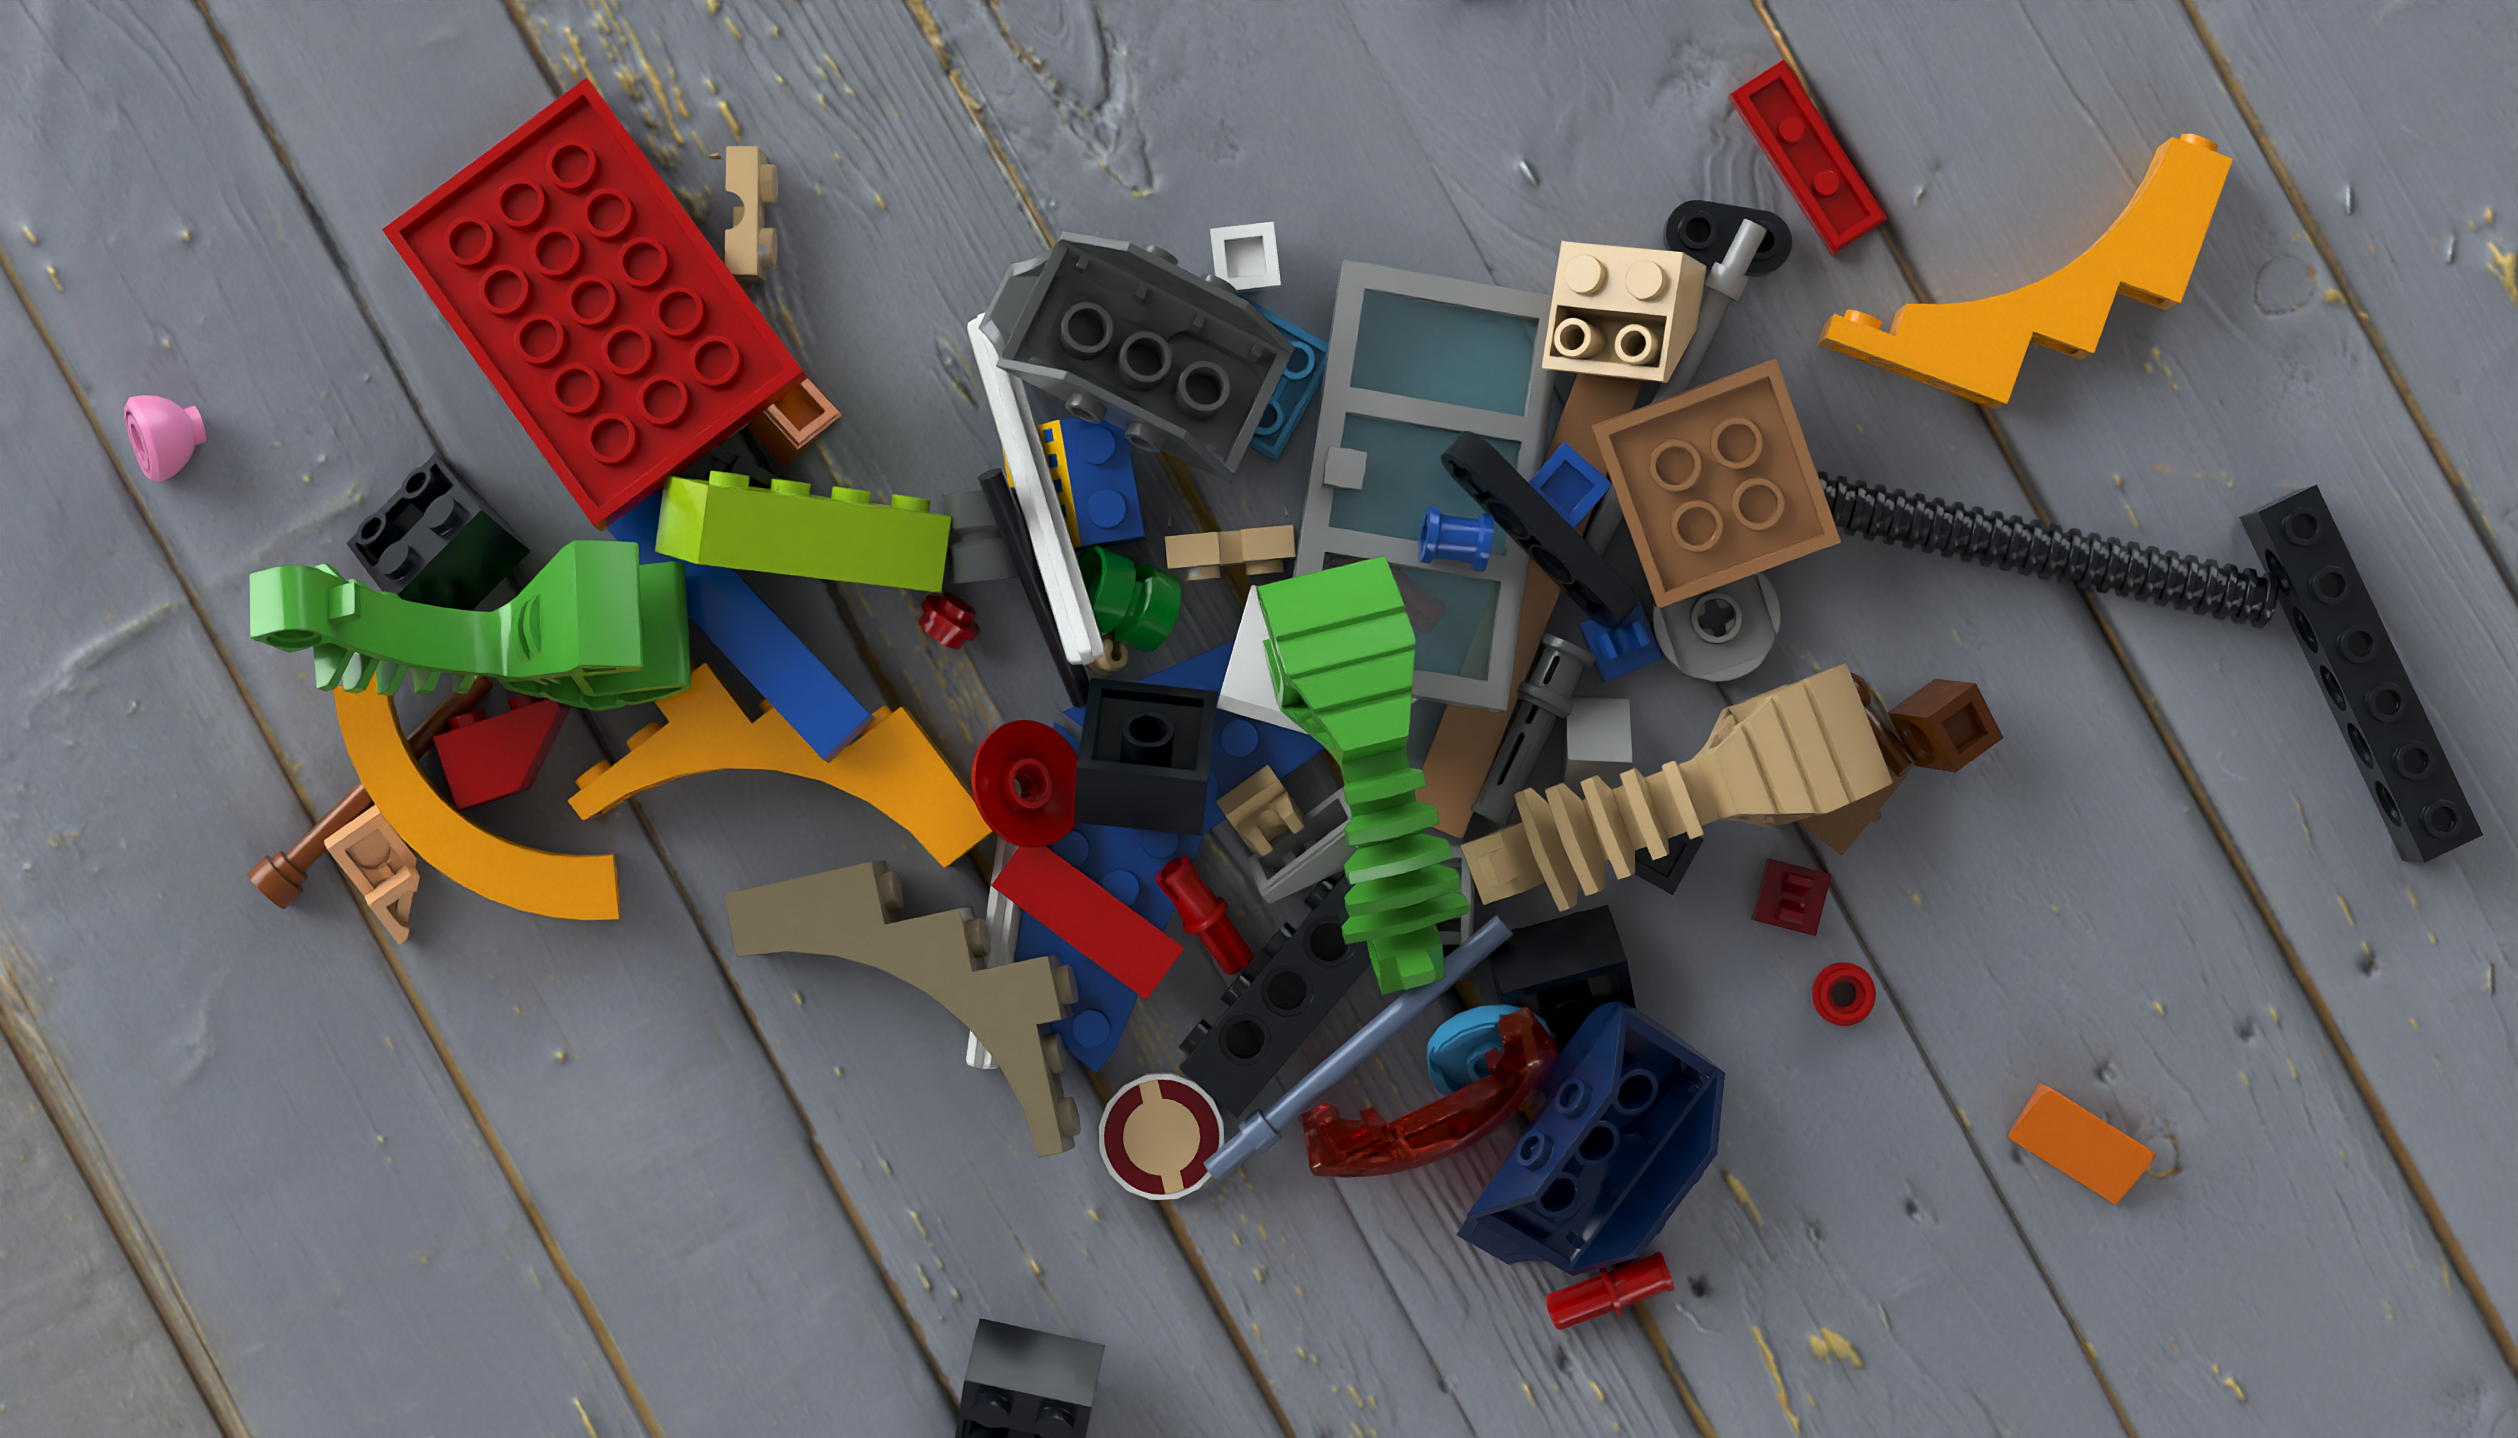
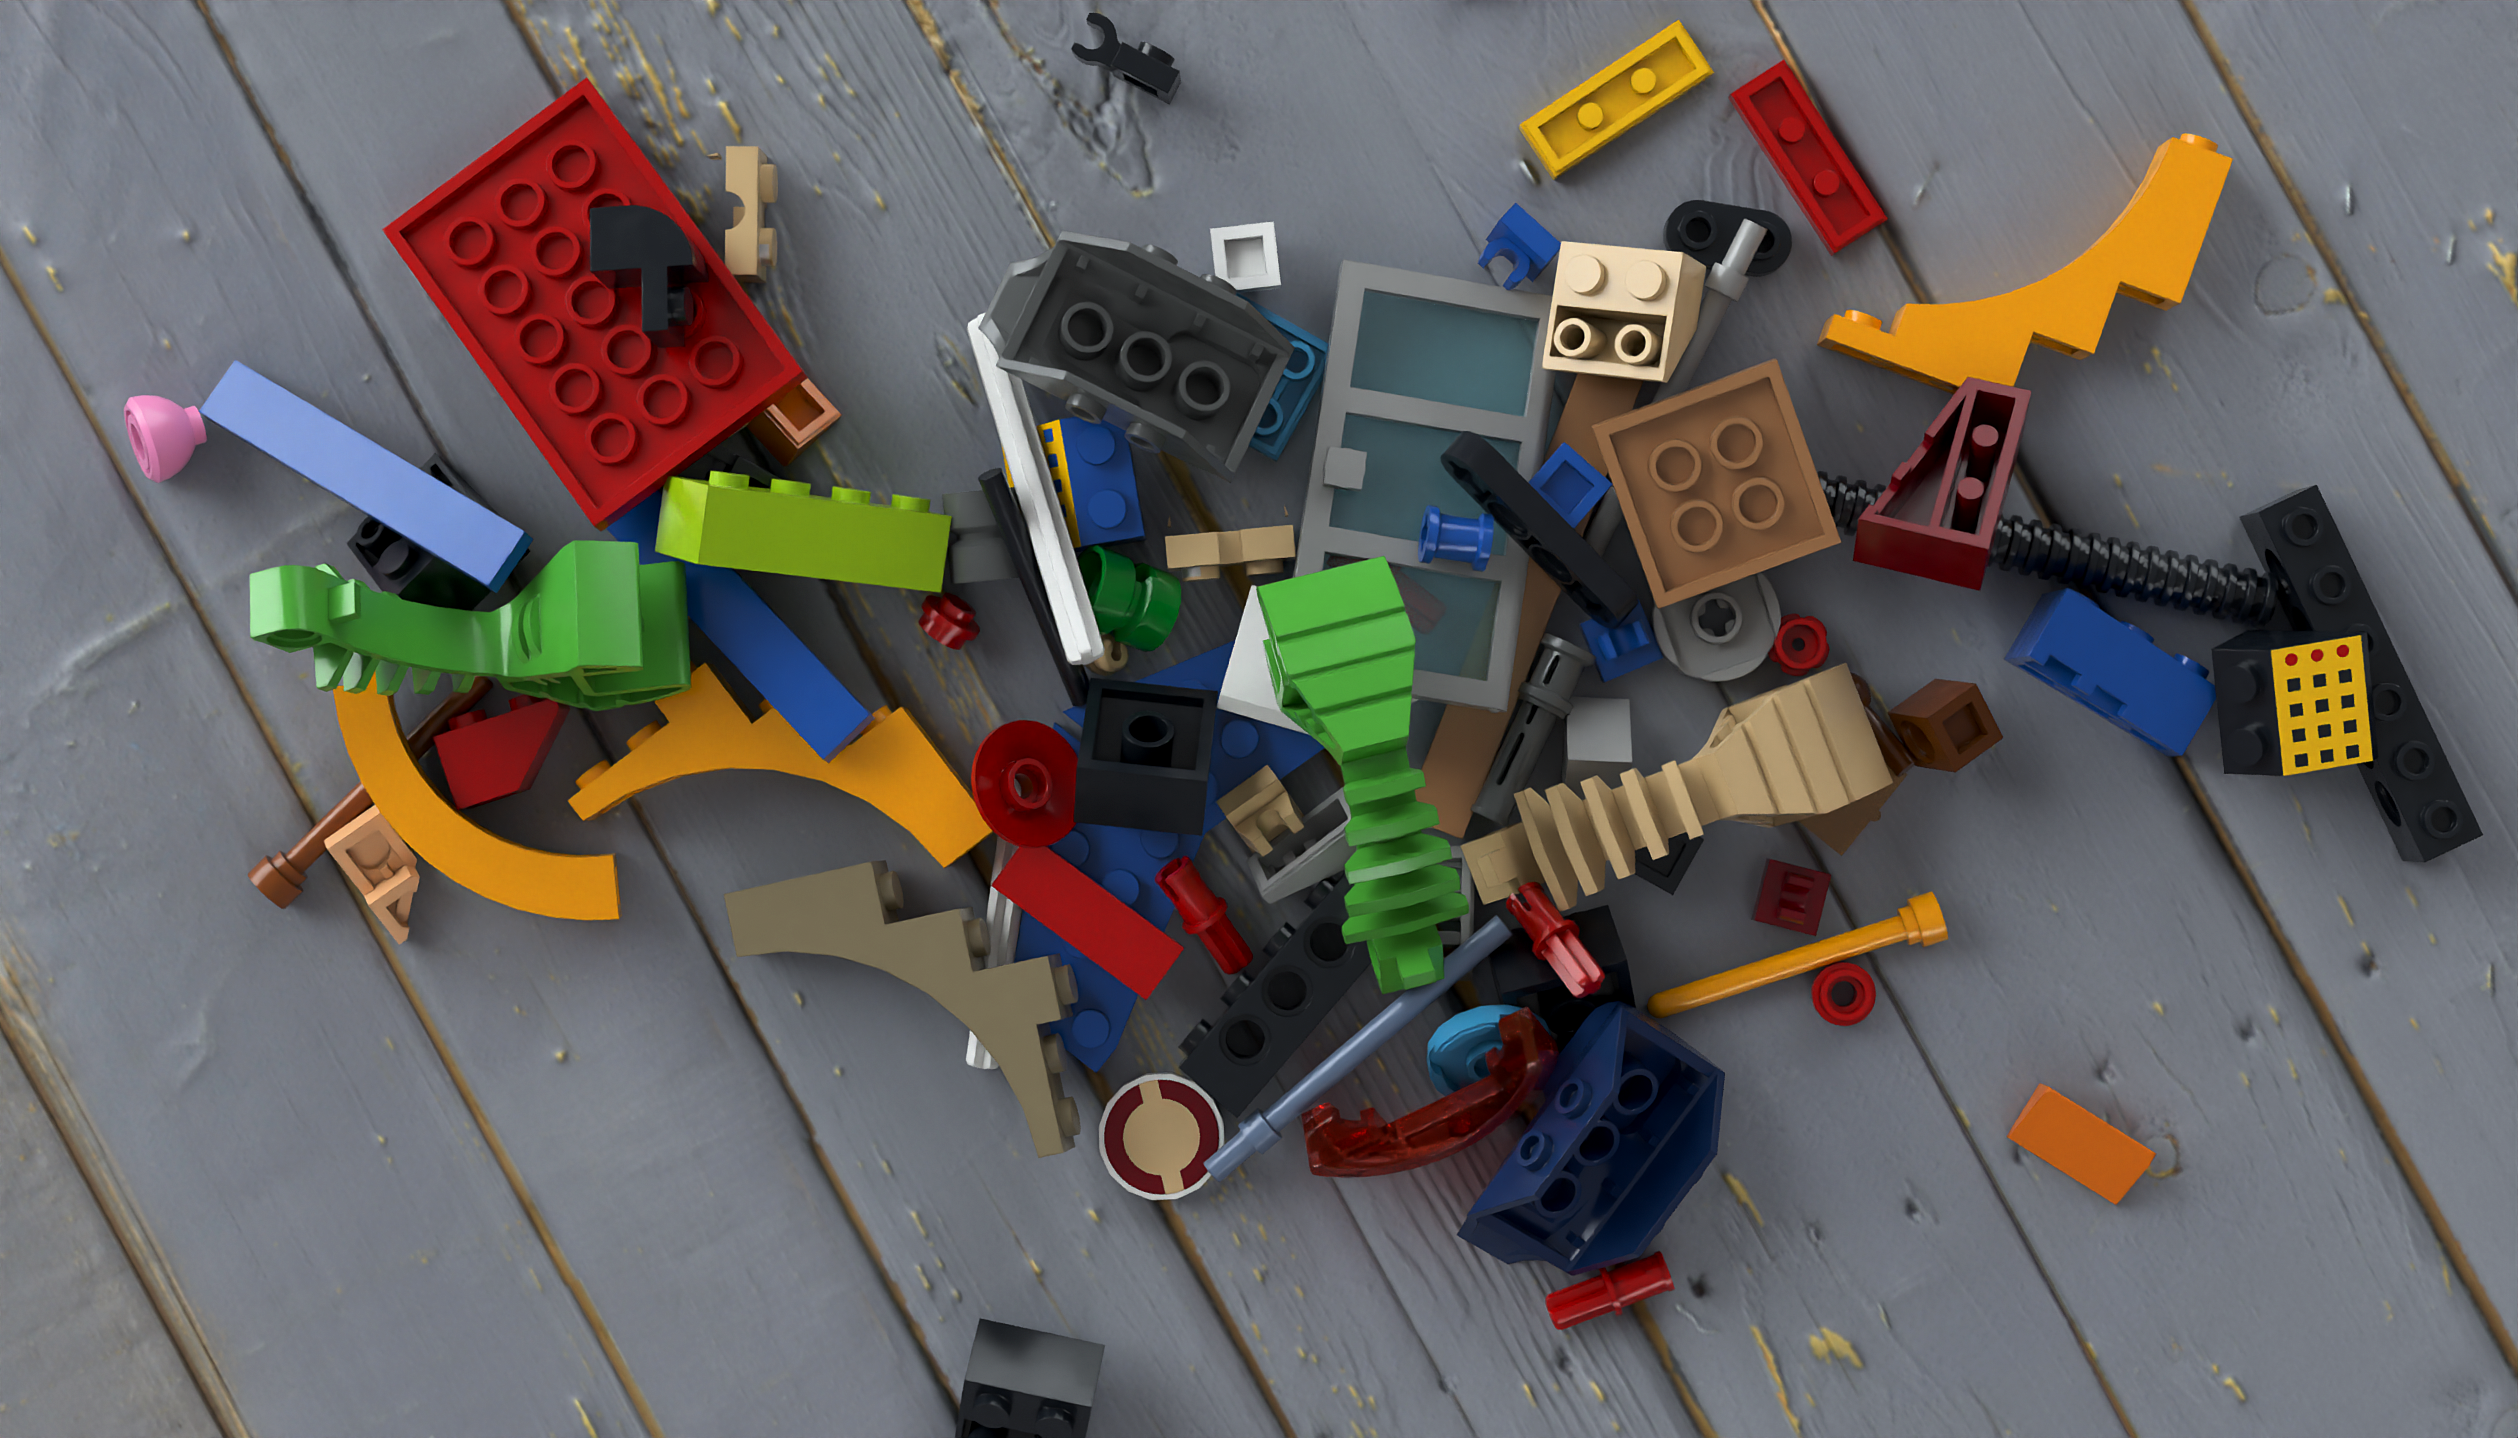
none -> tile [199,360,534,593]
none -> black brick [590,205,709,348]
none -> black plate [1071,13,1181,105]
none -> blue tile [1478,203,1561,290]
none -> red axle [1506,881,1605,999]
none -> yellow tile [1519,20,1714,180]
none -> light orange piece [1647,891,1948,1018]
none -> red plate [1768,613,1830,676]
none -> dark red wedge [1853,377,2032,591]
none -> blue wedge [2004,588,2216,756]
none -> slope [2211,630,2379,776]

